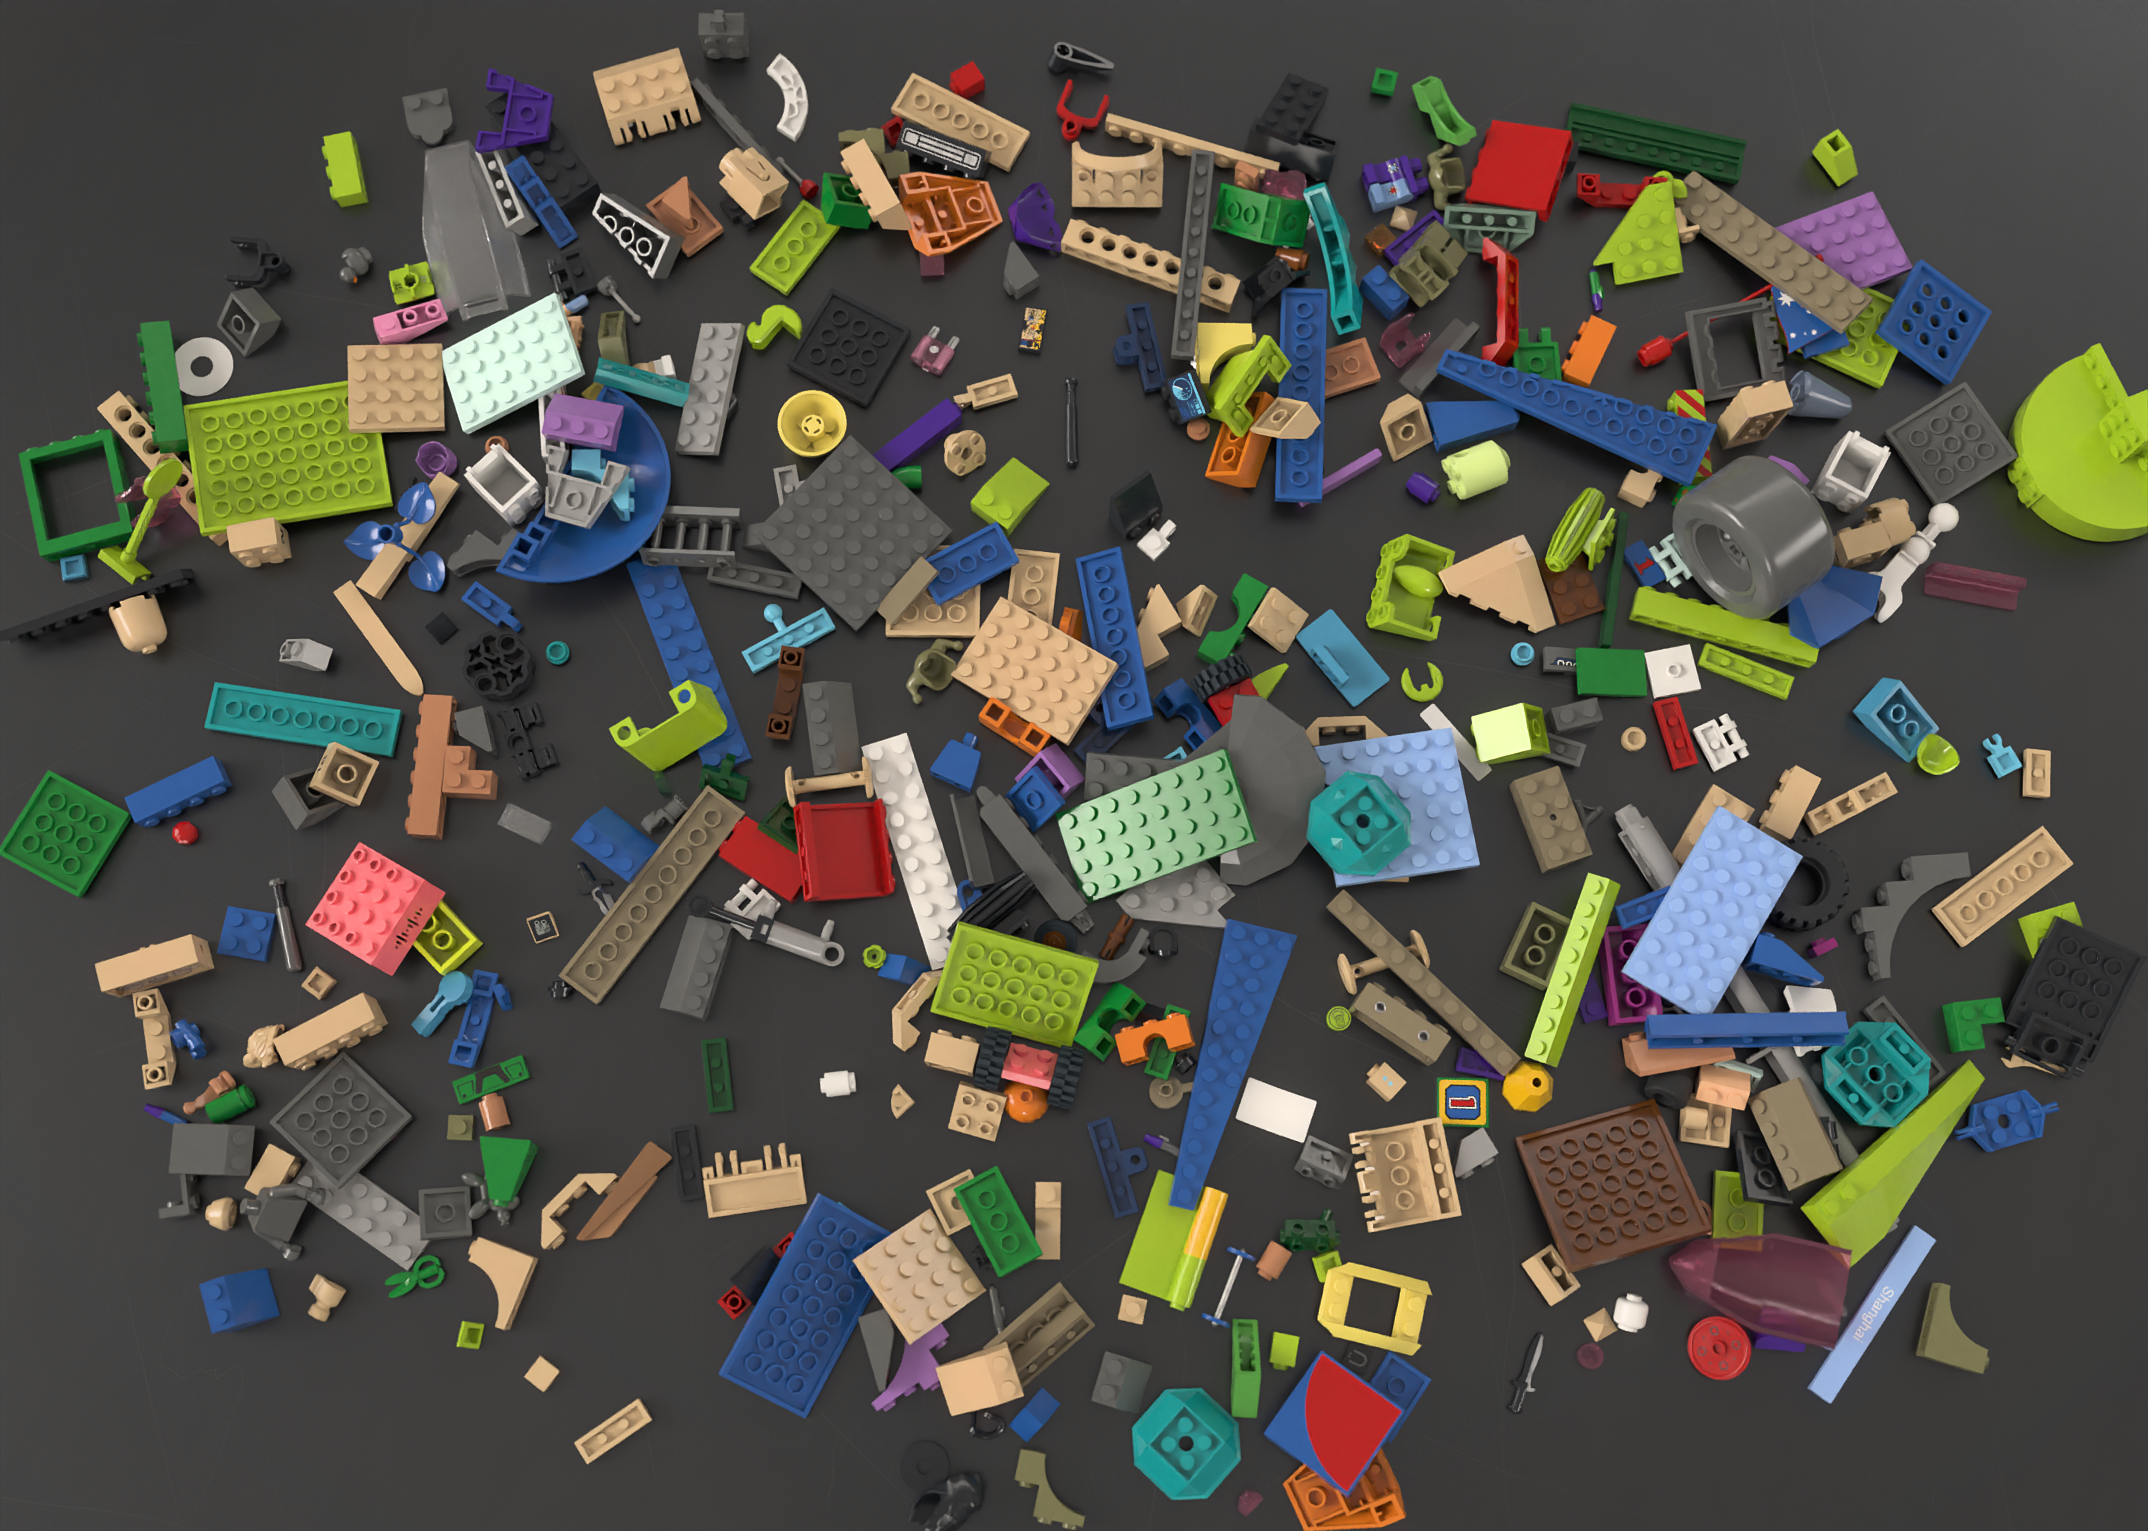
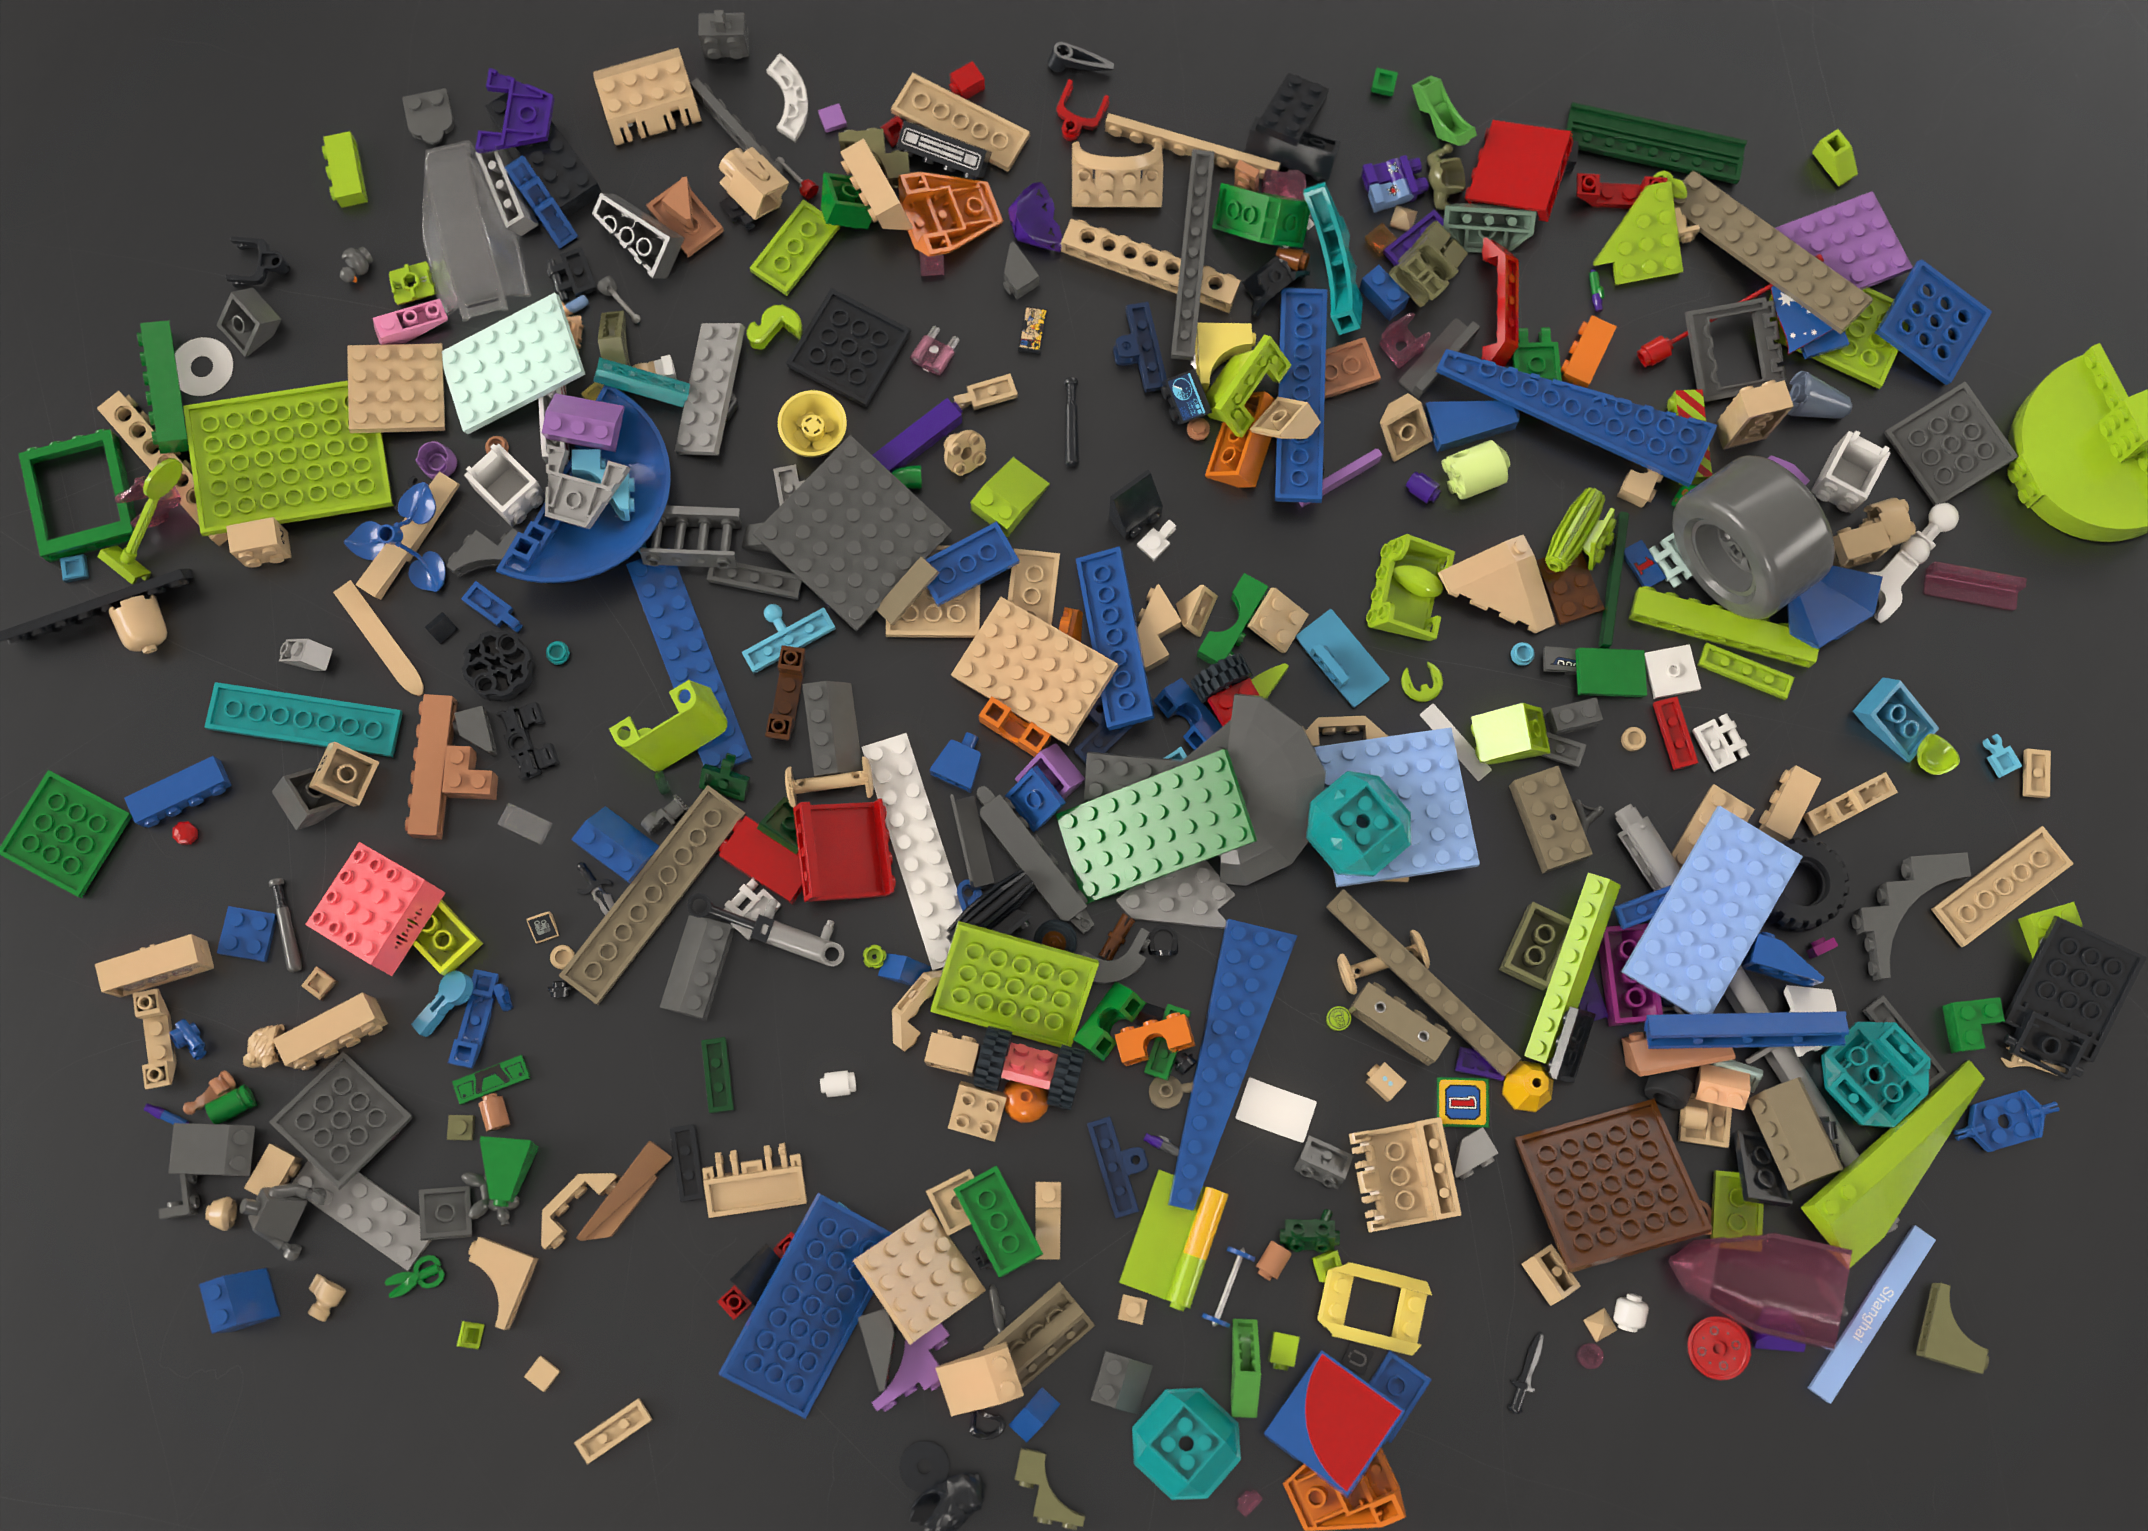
tan tile [891,1084,915,1119] -> none
olive piece [906,638,963,704] -> none
none -> tan tile [550,945,575,970]
none -> medium lavender tile [818,103,847,133]
none -> black plate [1548,1006,1596,1083]

